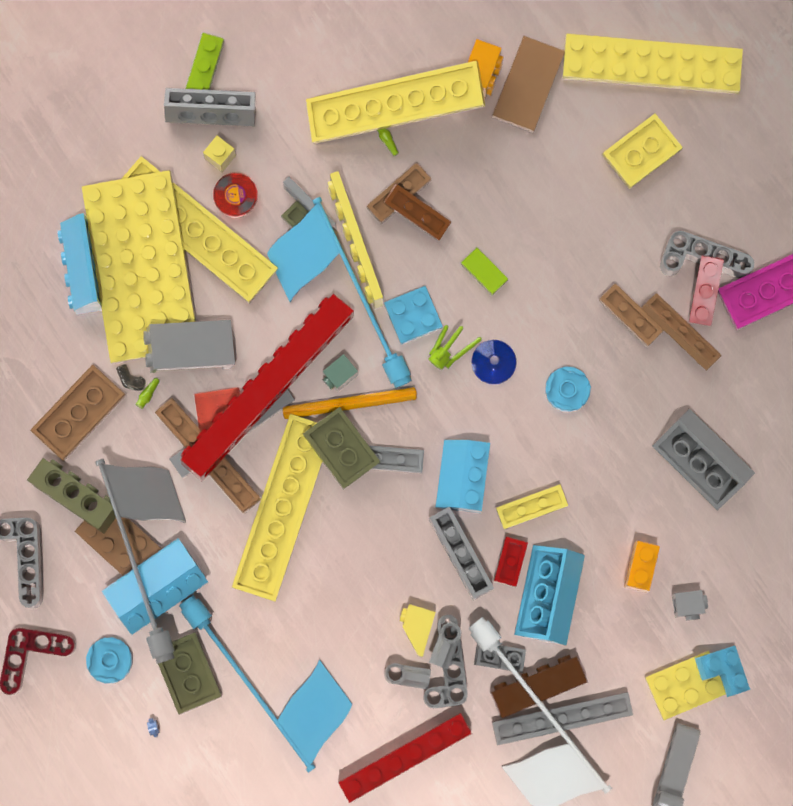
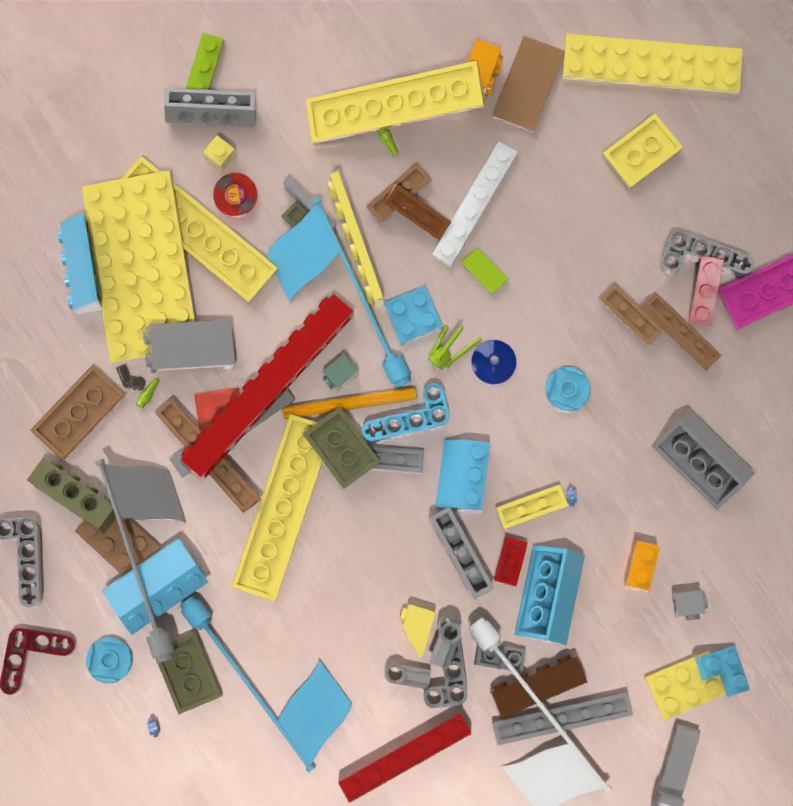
none -> medium azure beam [362,384,449,444]
none -> white plate [432,141,518,267]
none -> medium blue piece [567,487,577,507]

